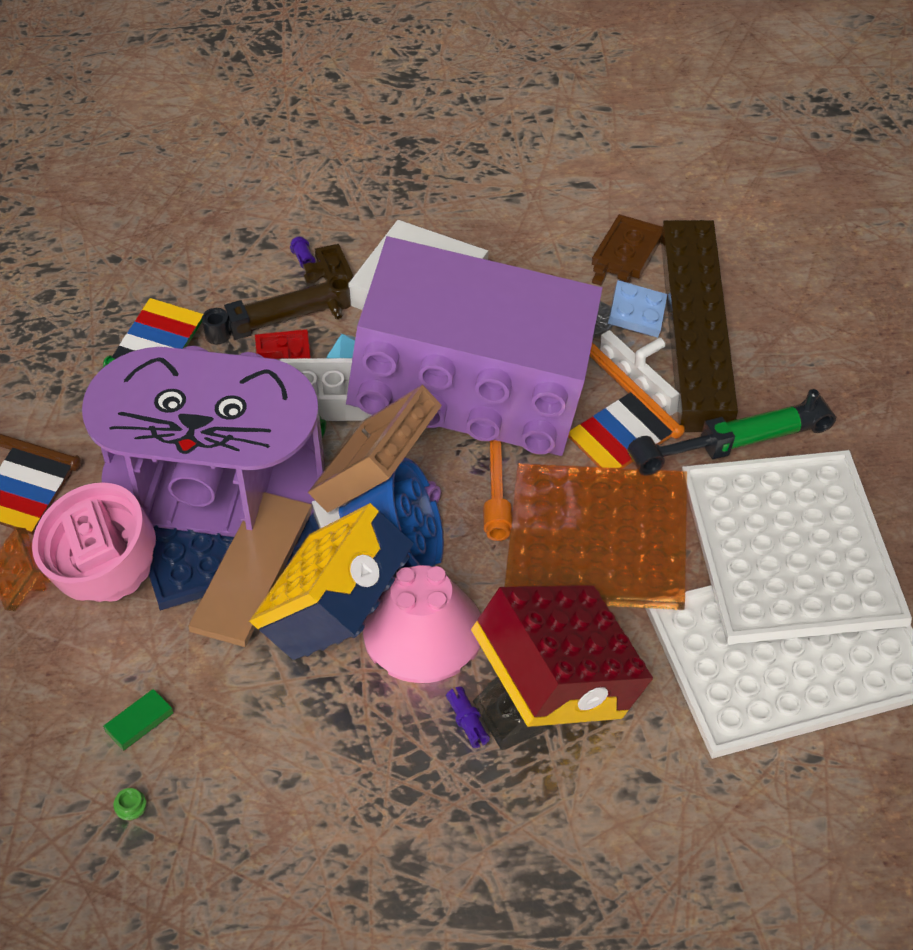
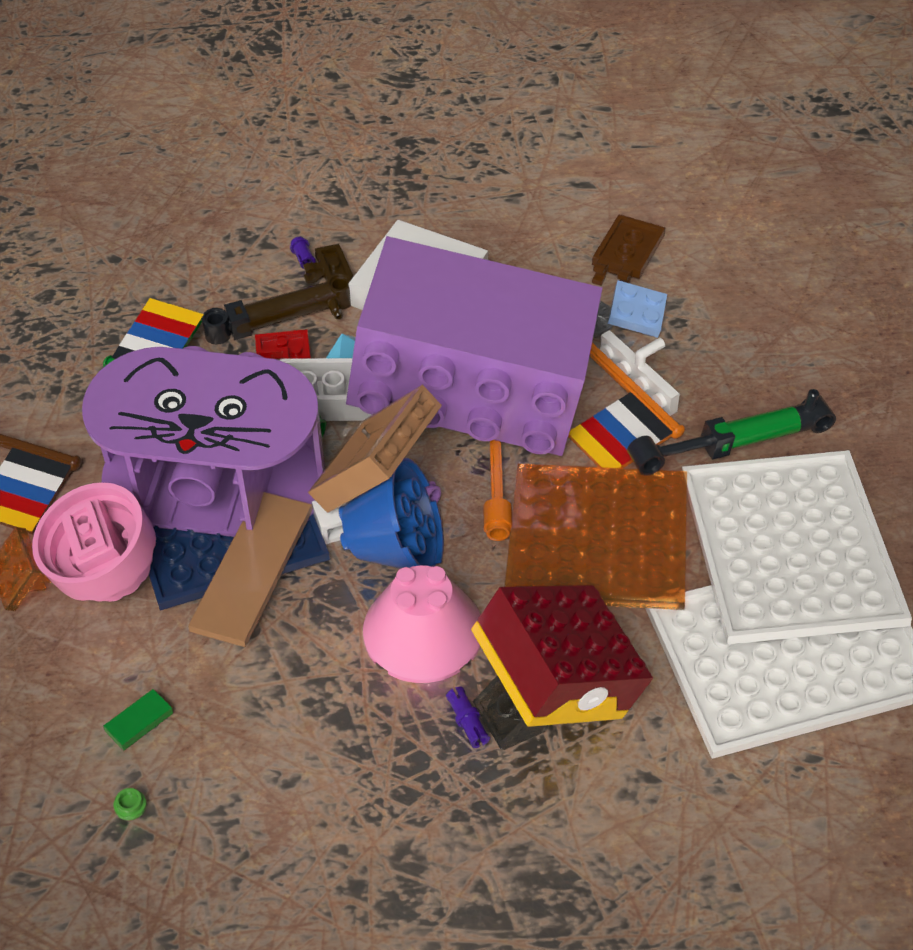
piece [249,503,414,660] -> none
dark brown brick [661,220,738,432] -> none

